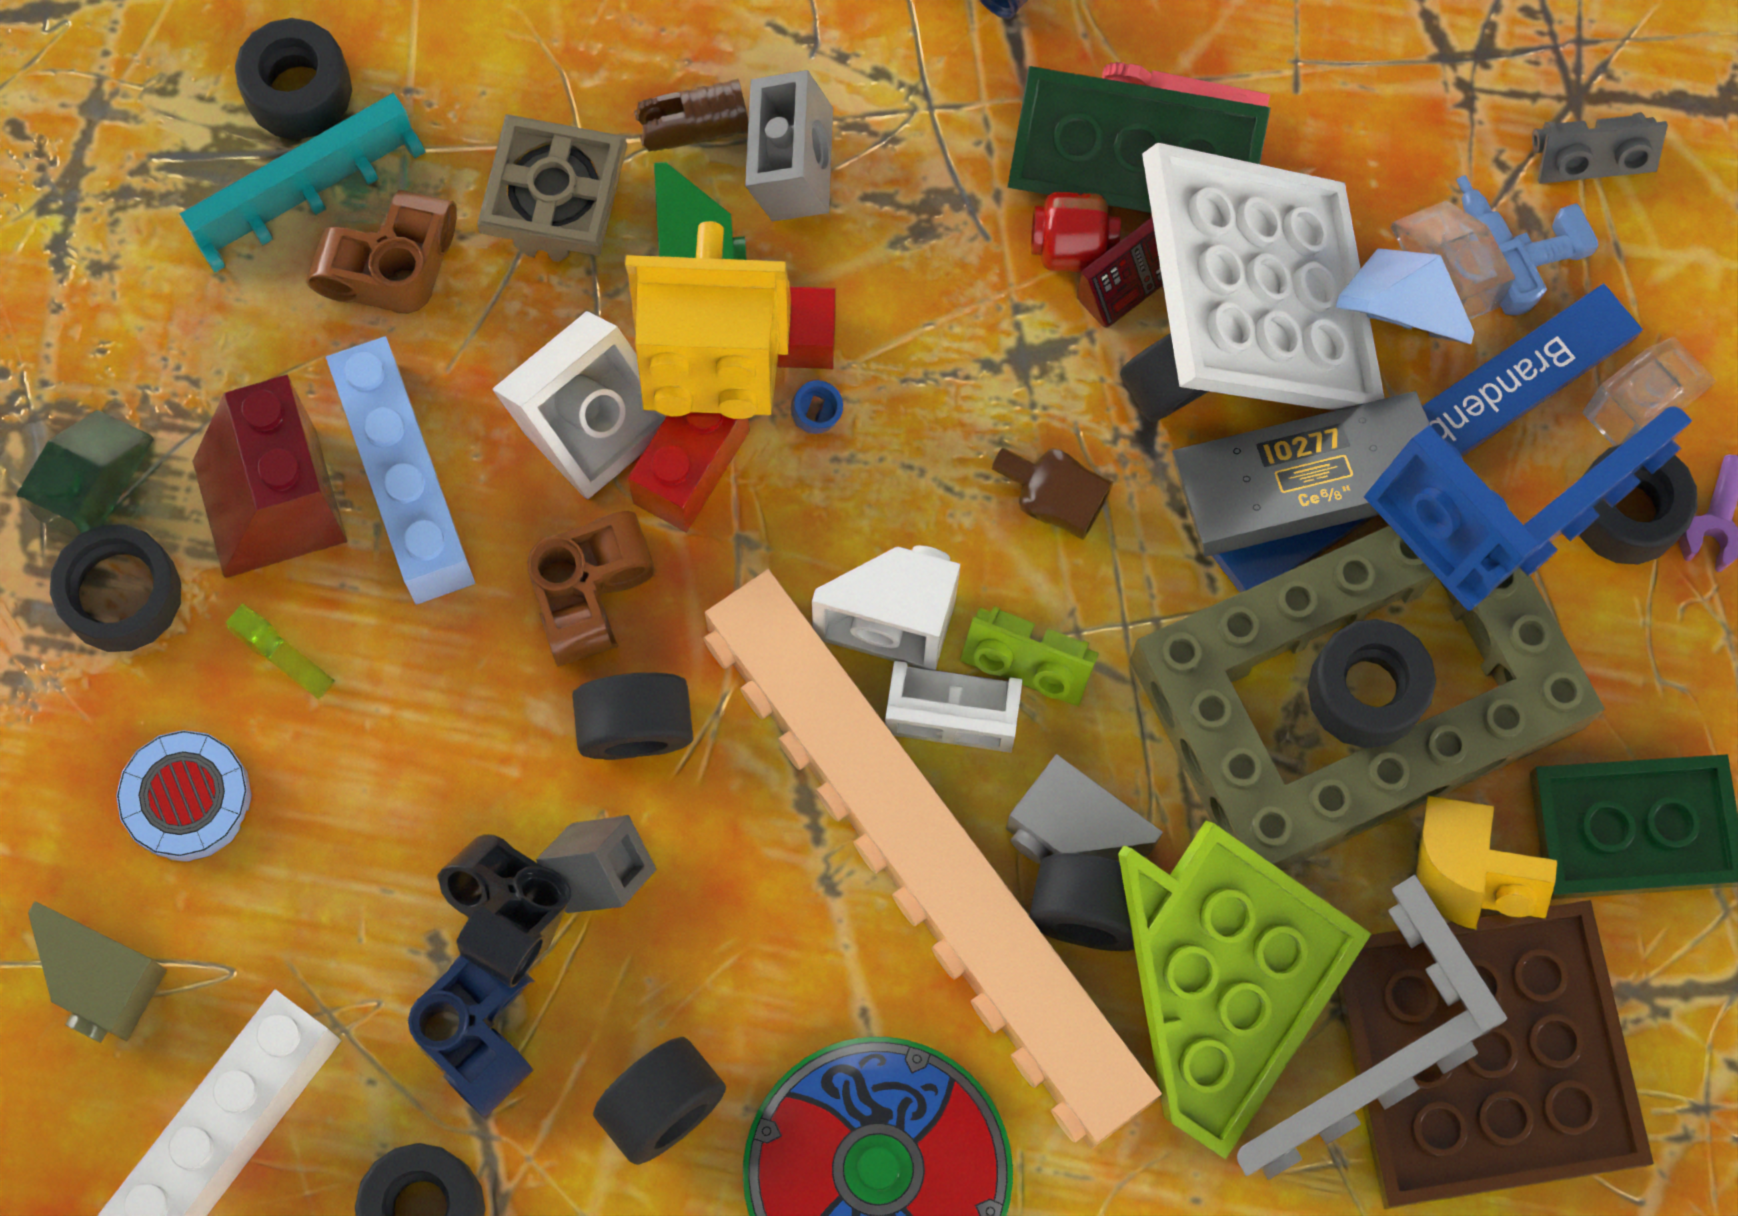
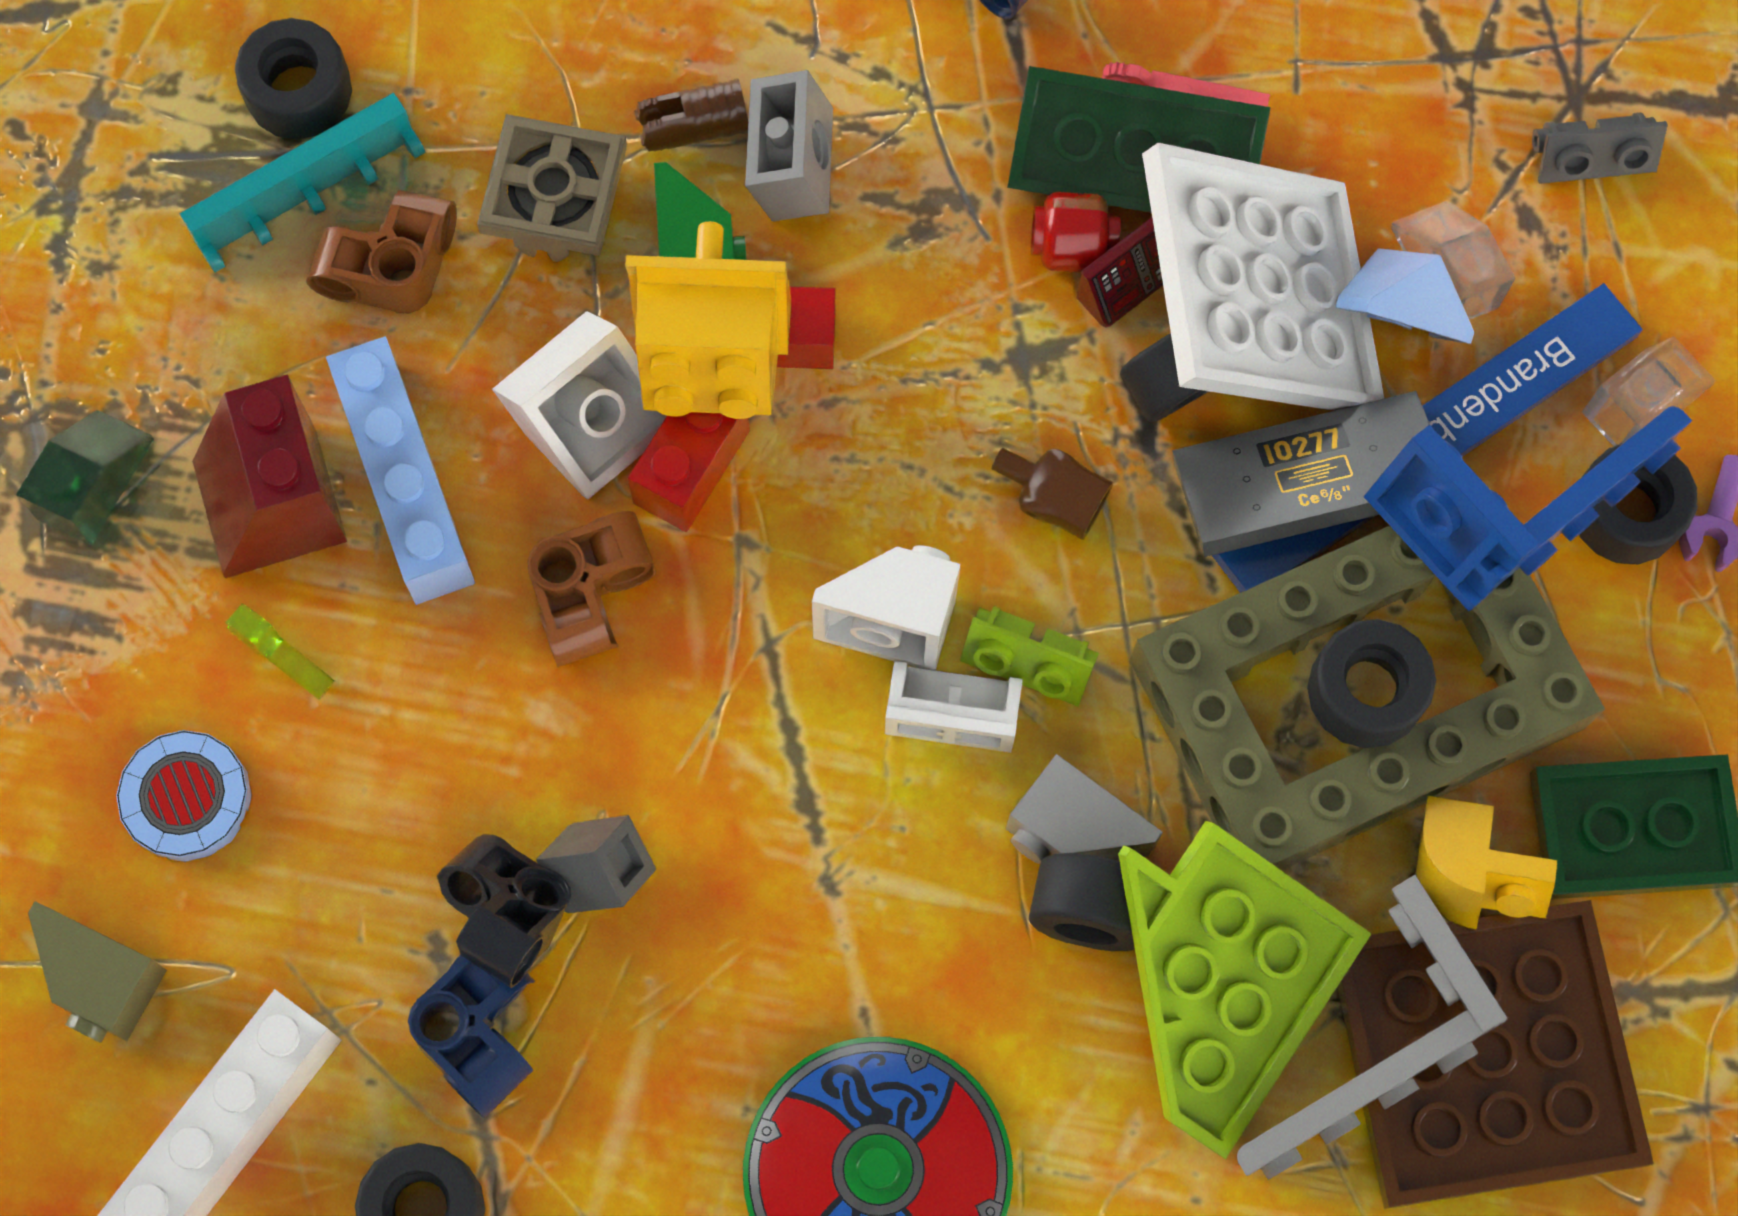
black tyre [50,524,181,652] -> none
black tyre [572,672,693,760] -> none
black tyre [593,1037,726,1165] -> none
light nougat brick [703,569,1162,1149] -> none
blue hinge [791,380,843,434] -> none
medium blue piece [1456,175,1598,315] -> none

